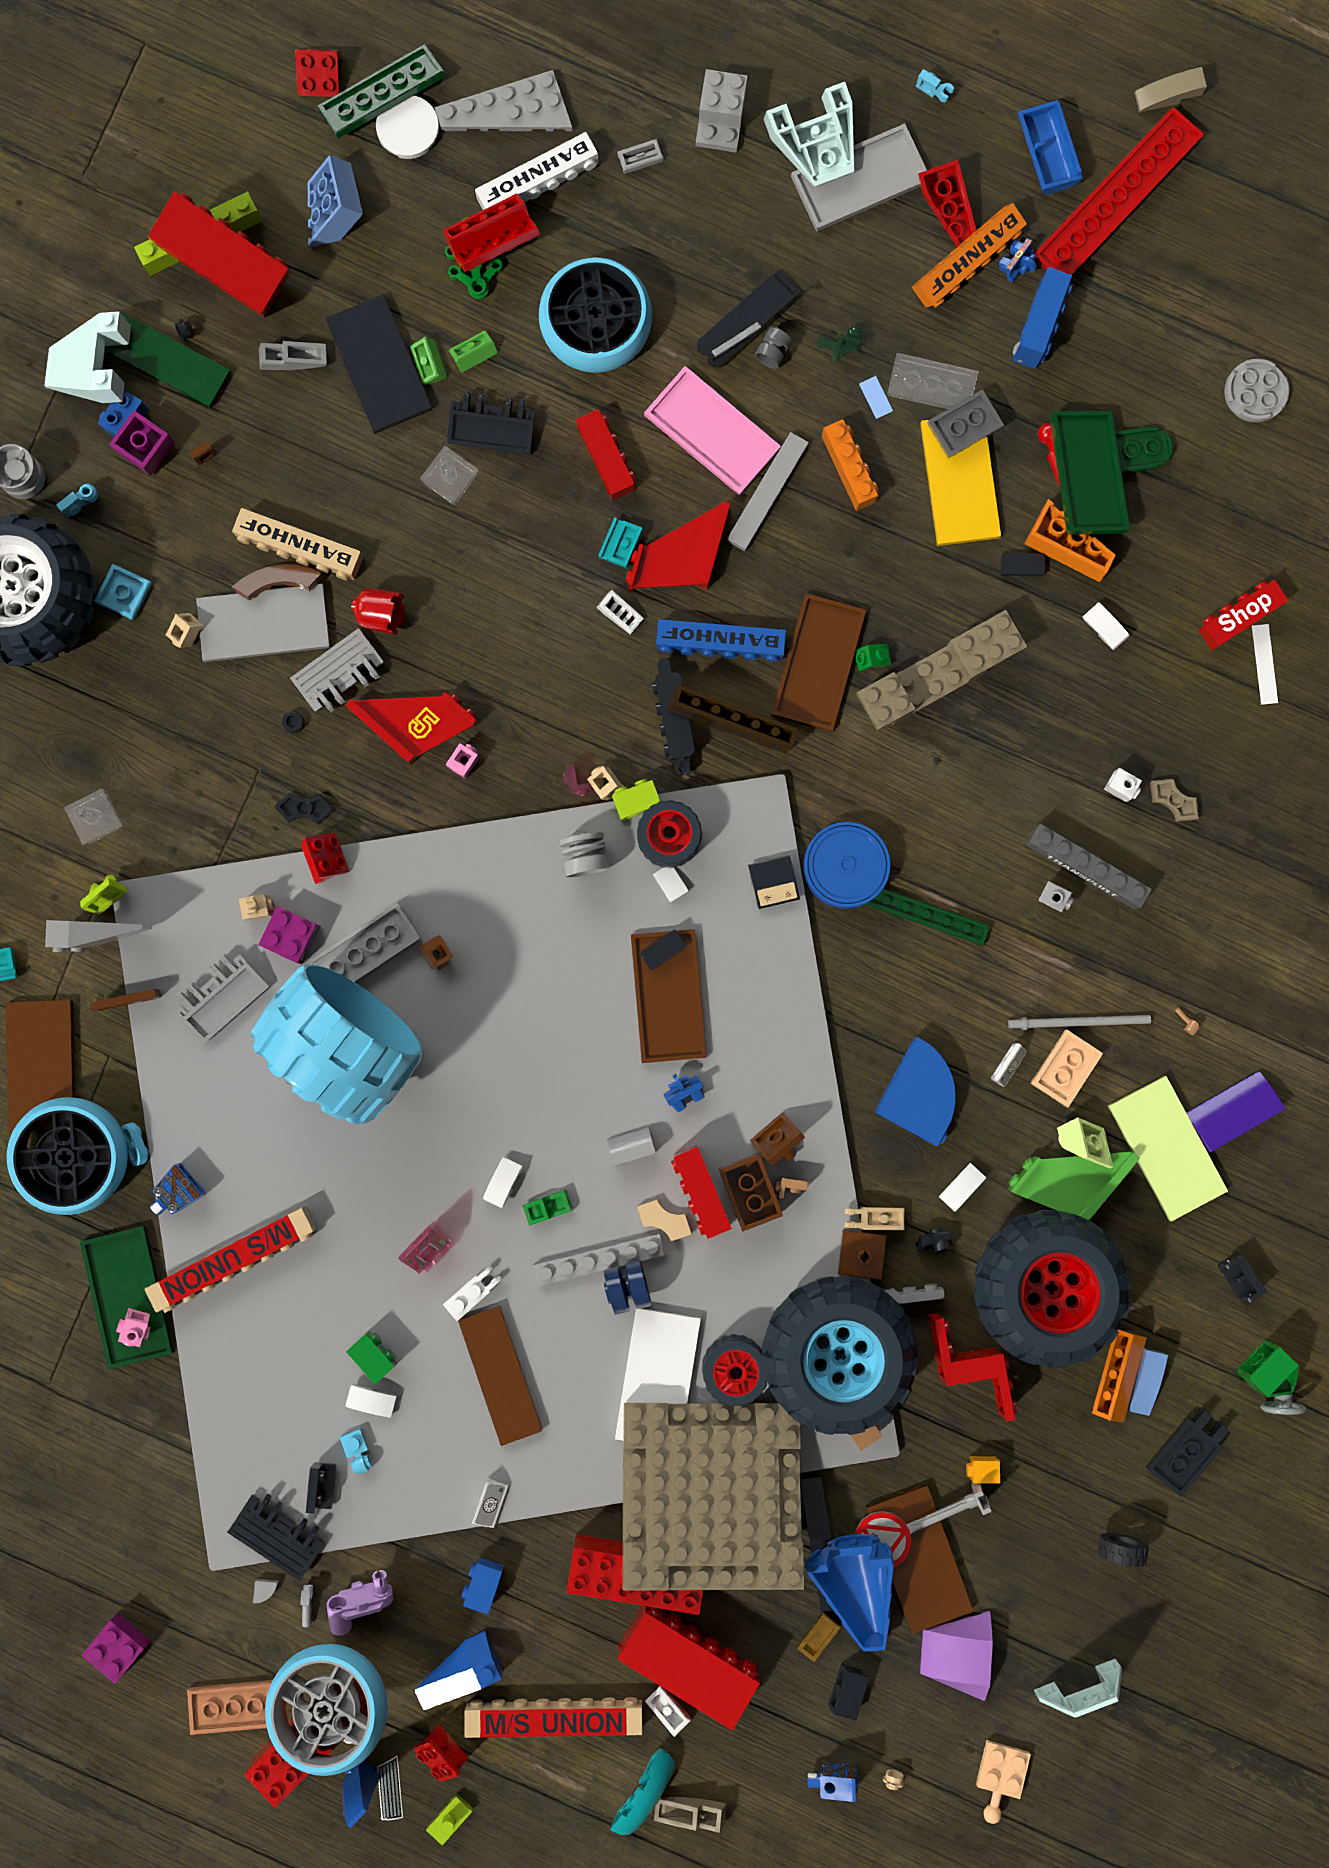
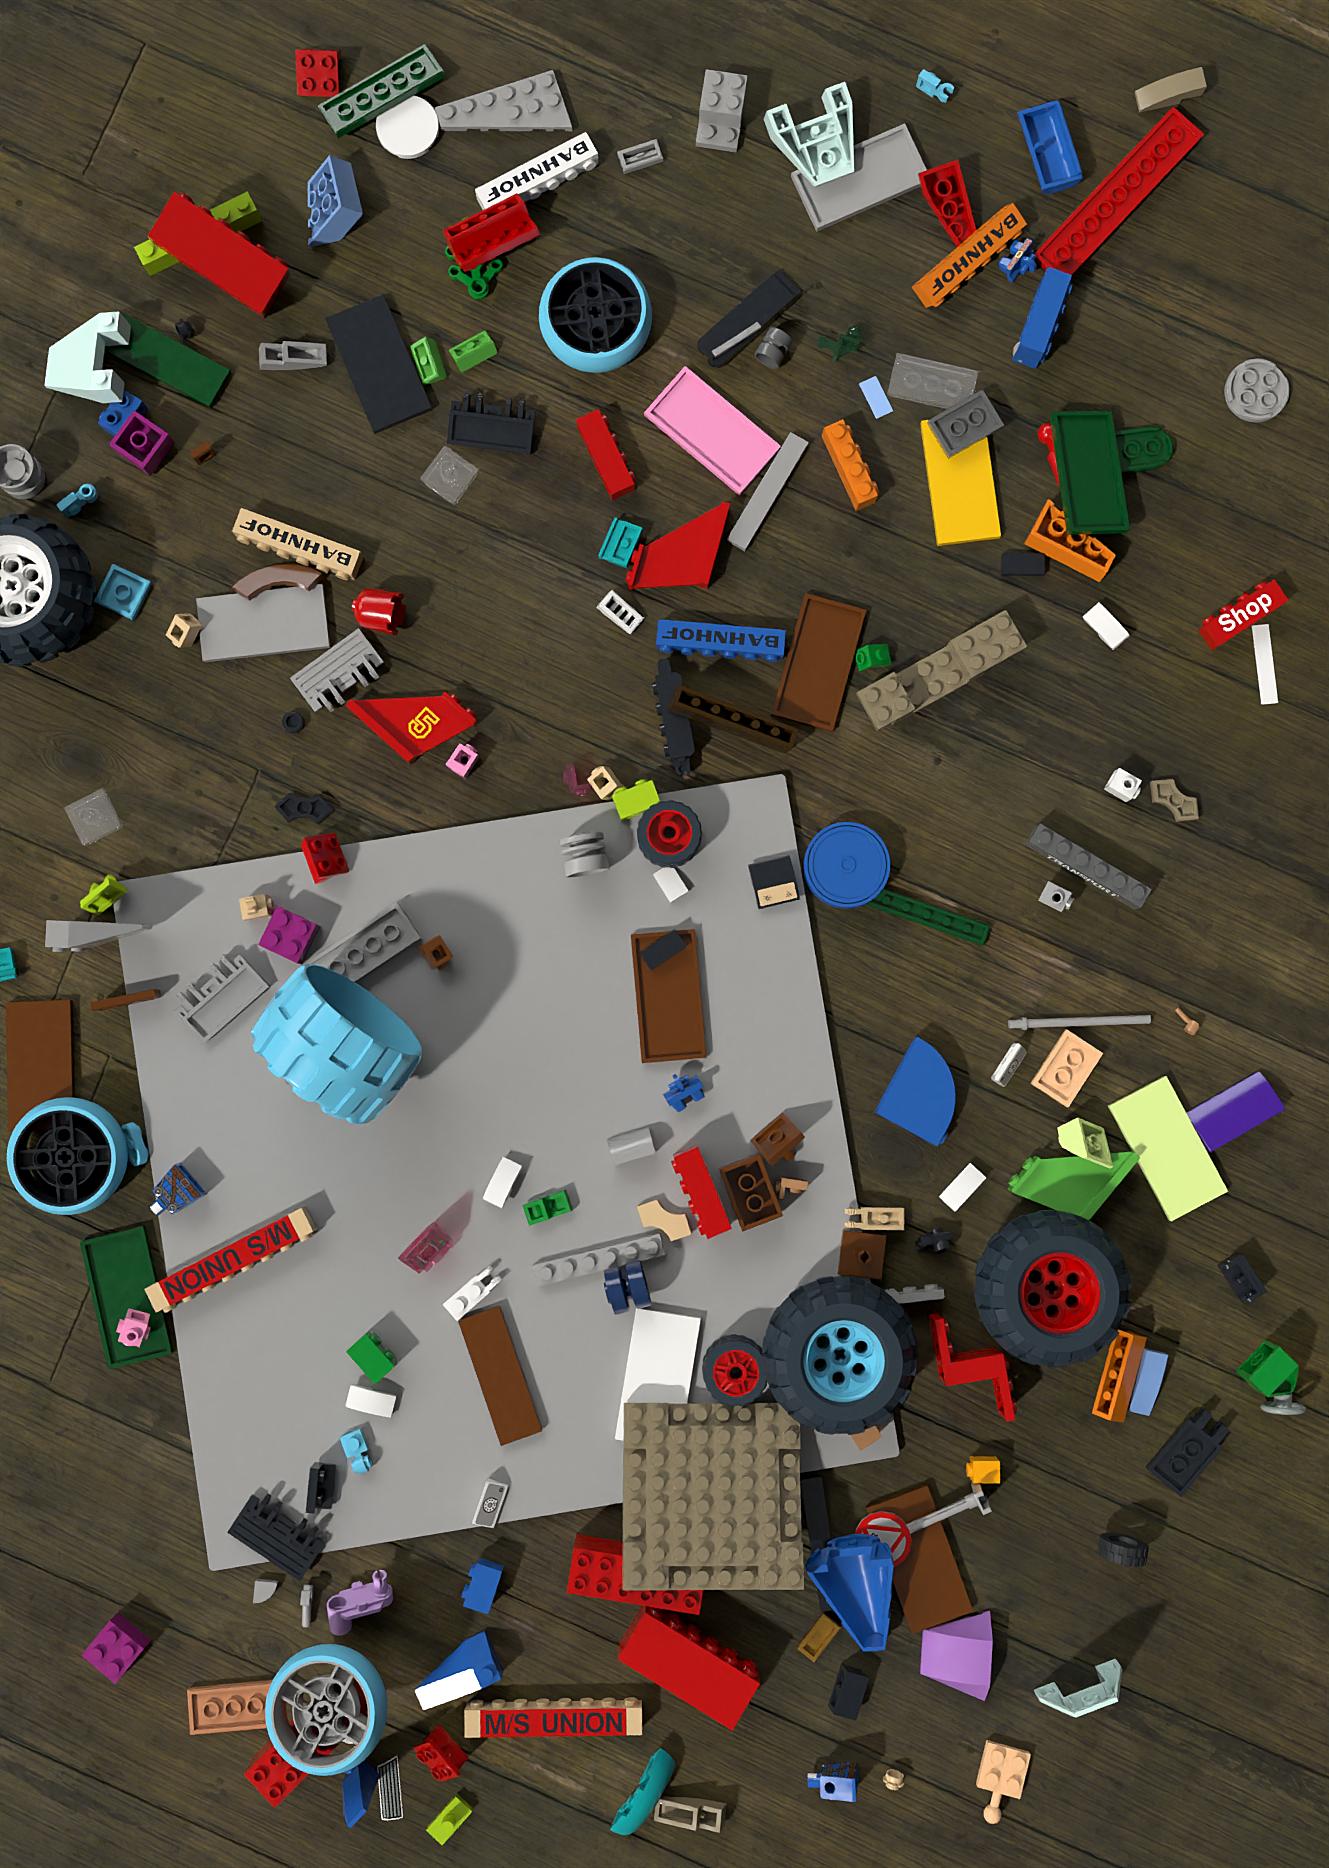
white slope [645,1686,692,1736] -> none

